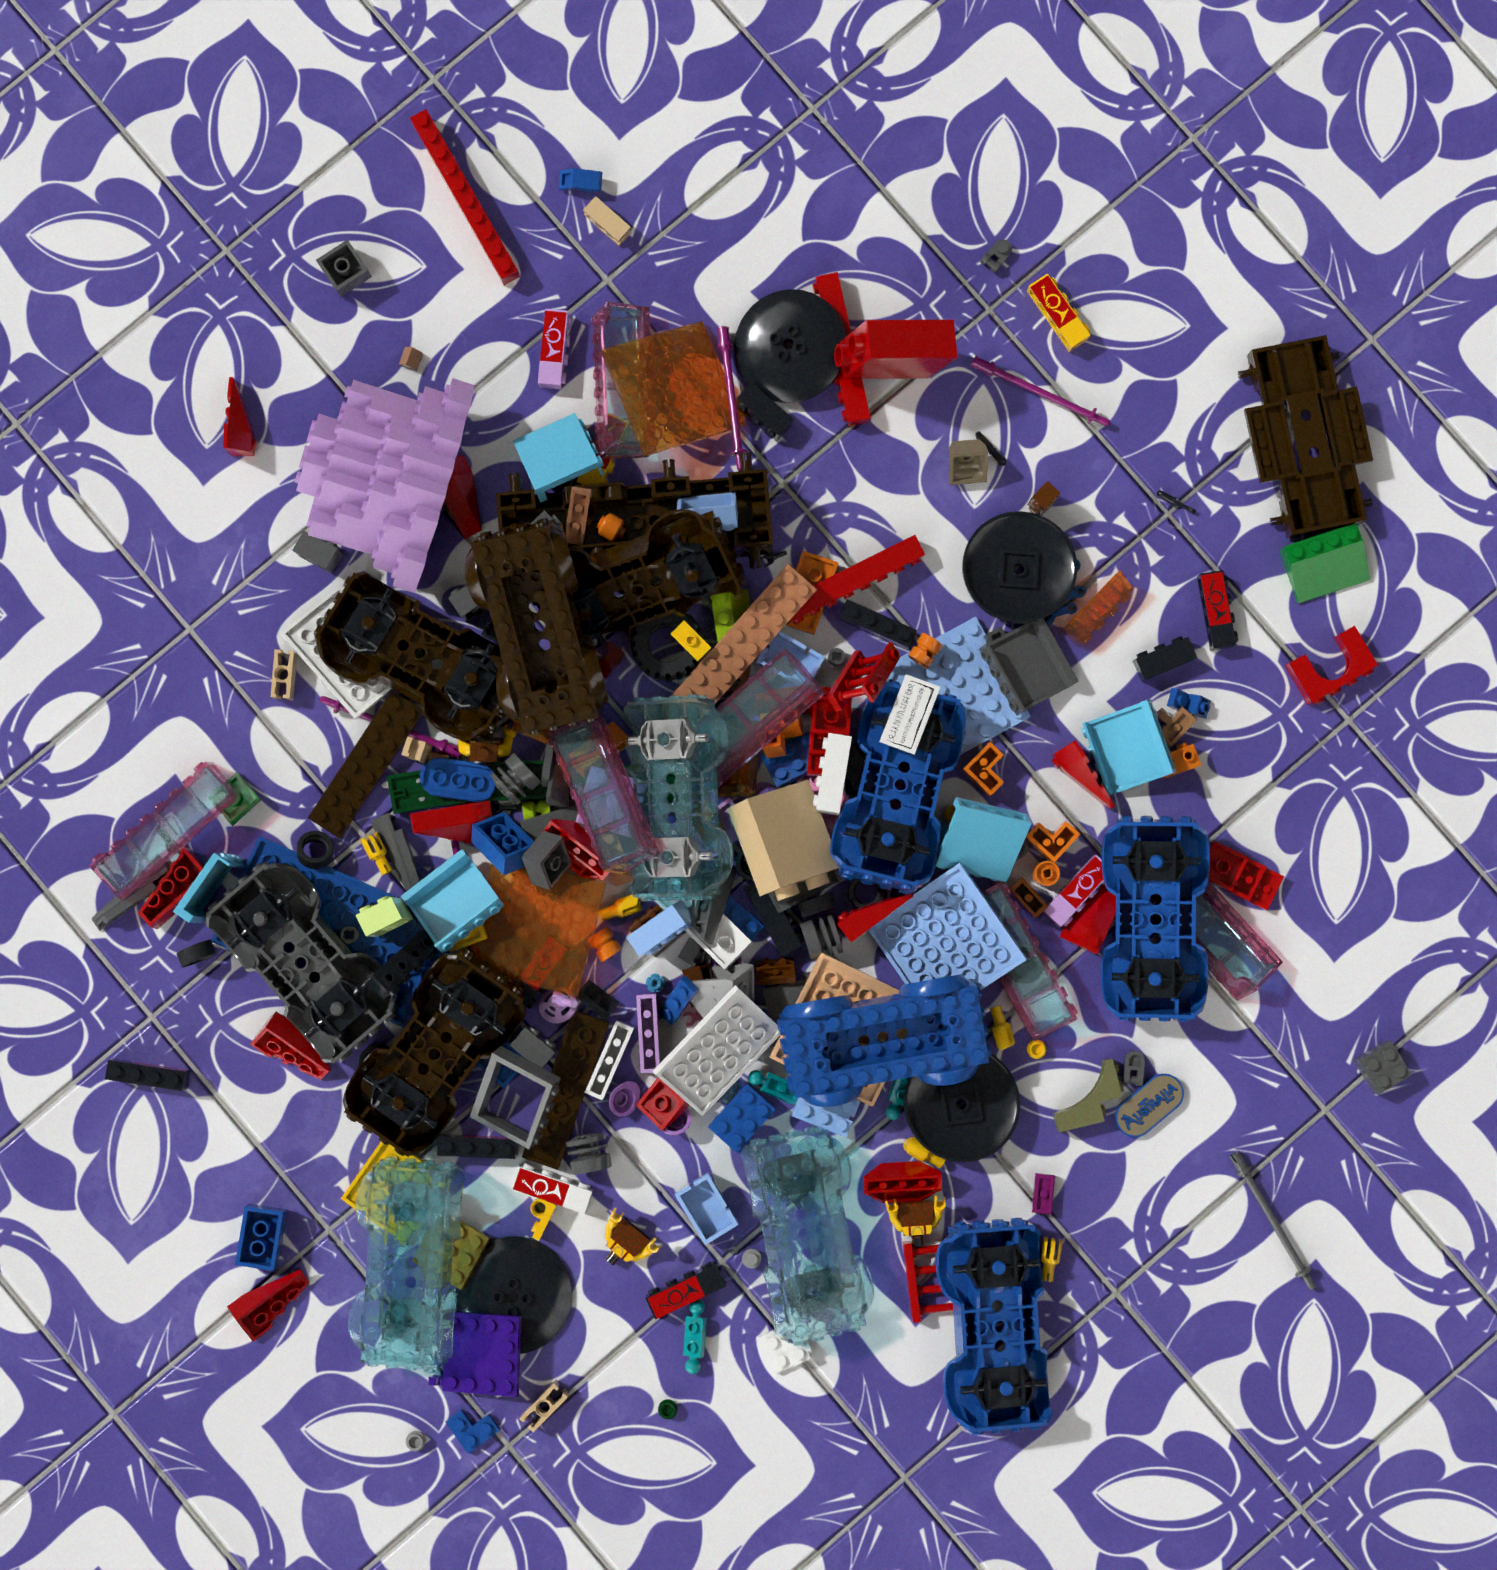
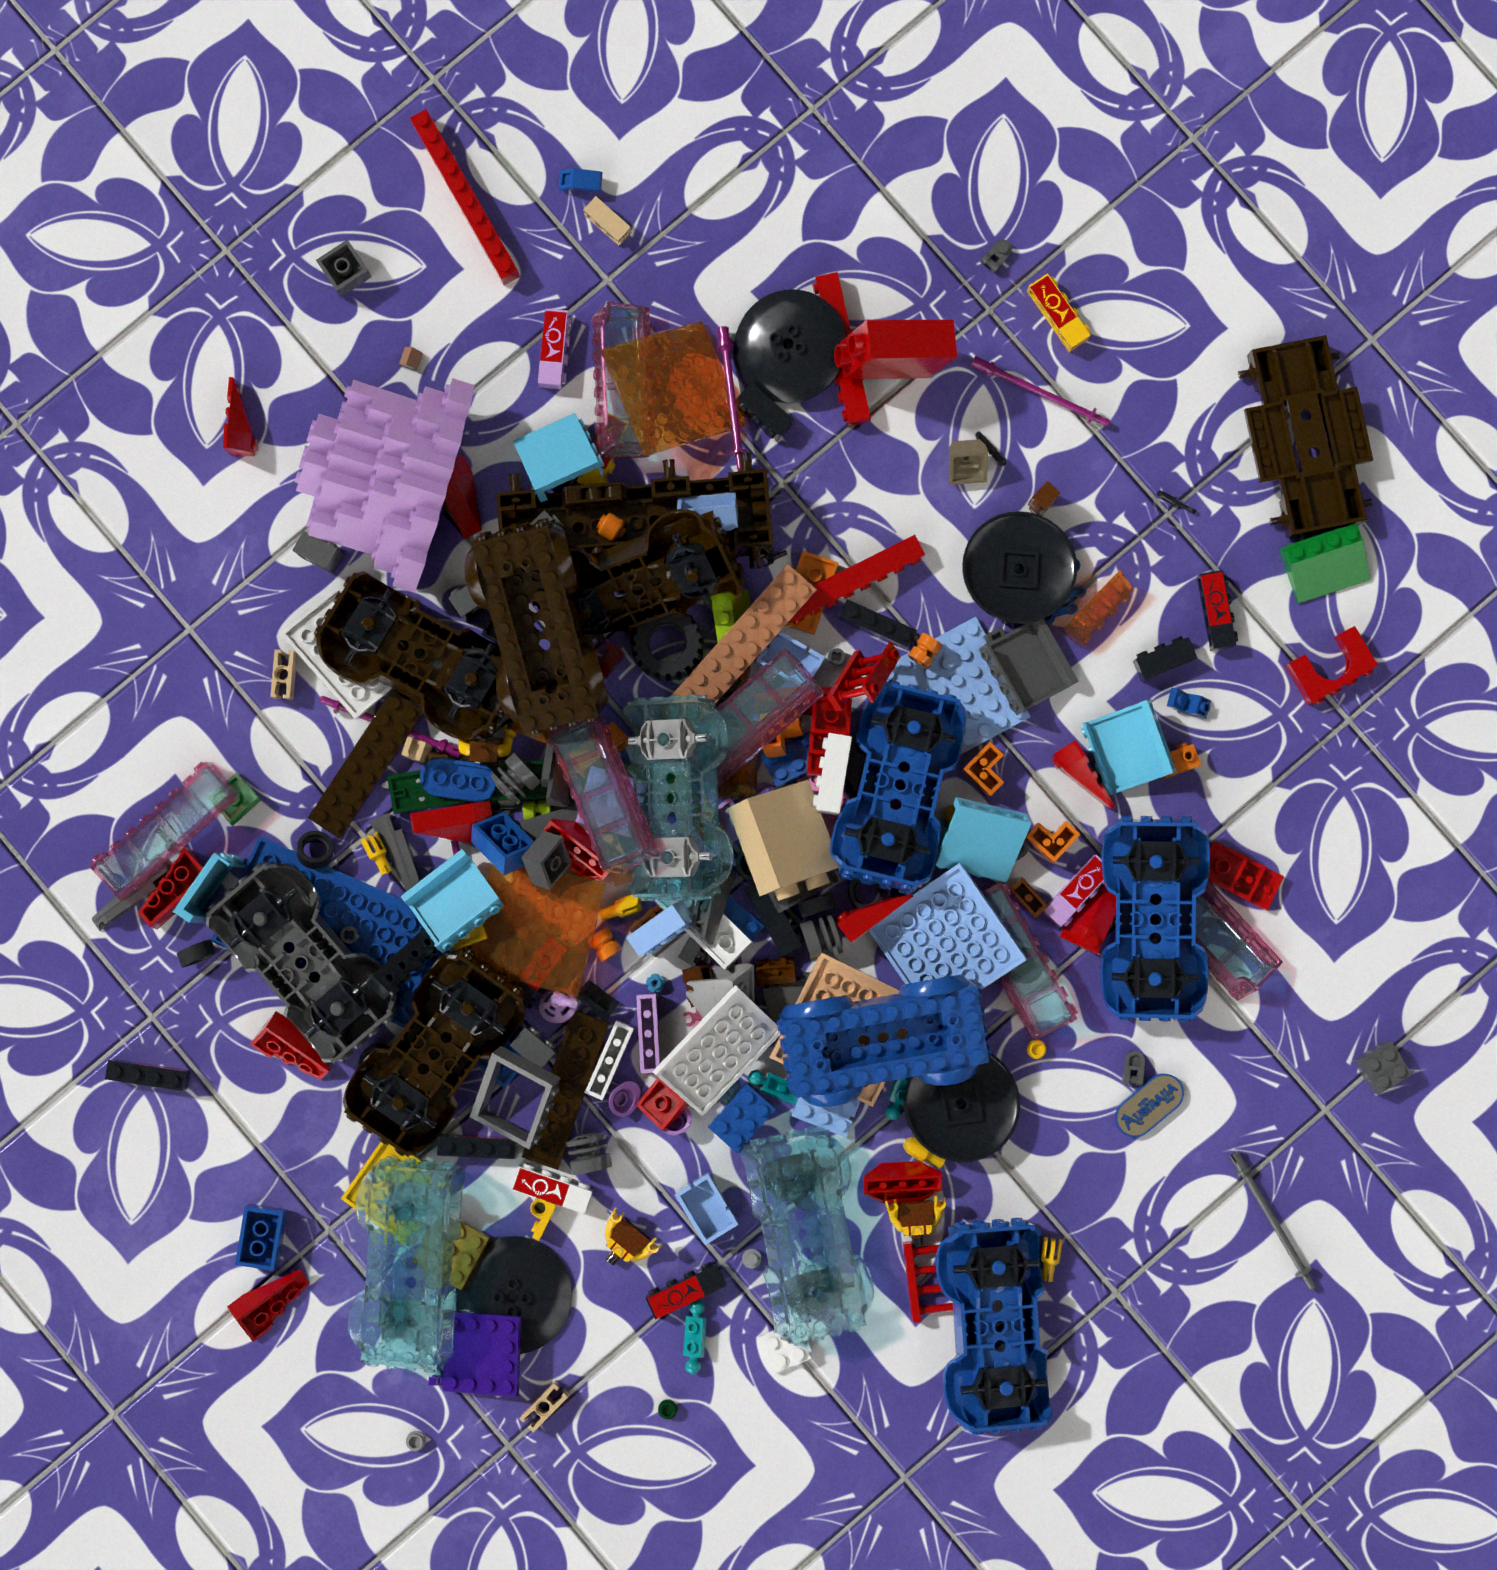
yellowish green brick [356,896,413,937] -> none
blue plate [445,1409,500,1454] -> none
nougat plate [565,486,591,545] -> none
blue plate [658,976,699,1026] -> none
yellow plate [671,620,711,662] -> none
white sticker [879,674,940,755] -> none
yellow arm [989,1005,1015,1050] -> none
magenta plate [1031,1173,1055,1215] -> none
orange wheel [1032,861,1060,886] -> none
olive arch [1052,1058,1124,1133] -> none
medium nougat plate [1156,706,1197,748] -> none

